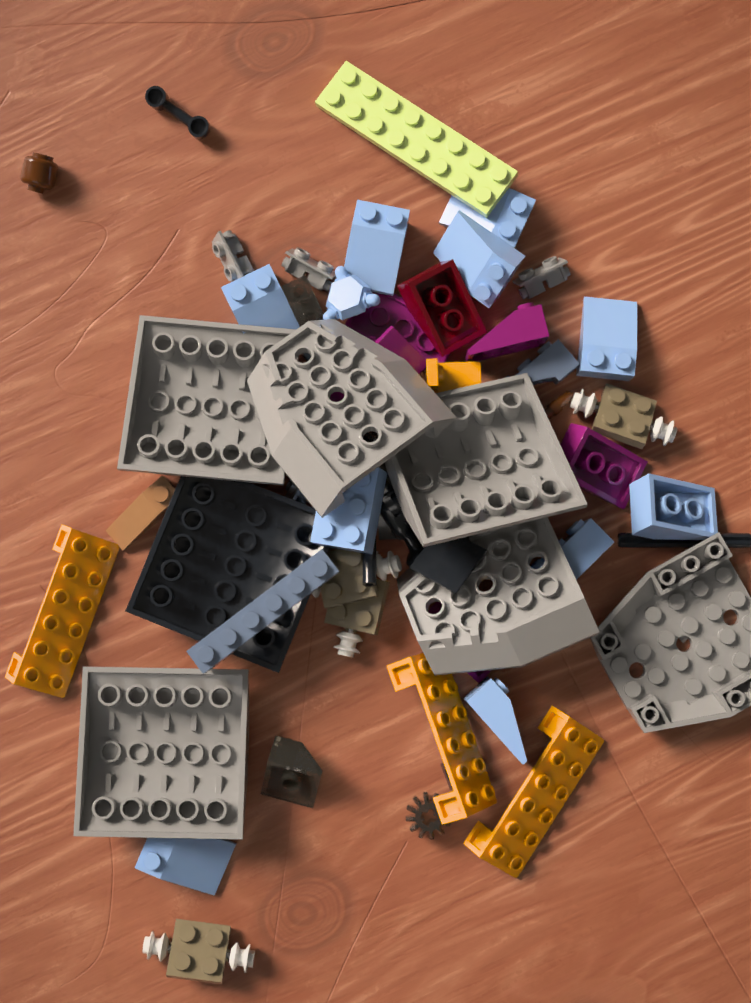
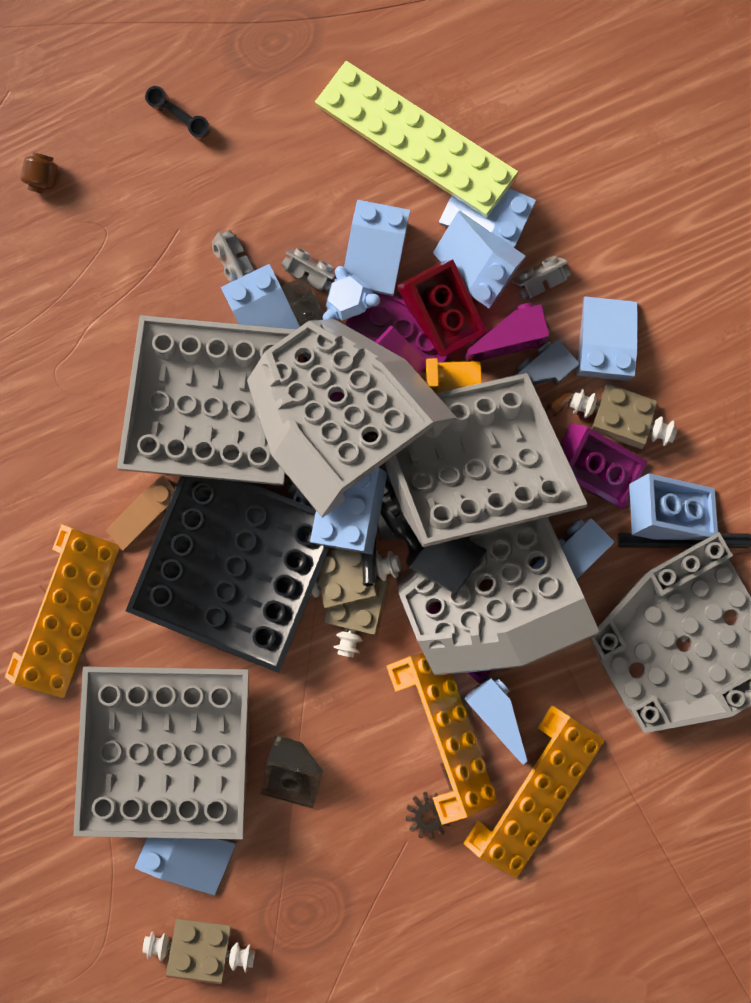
sand blue arch [186,549,340,674] -> none

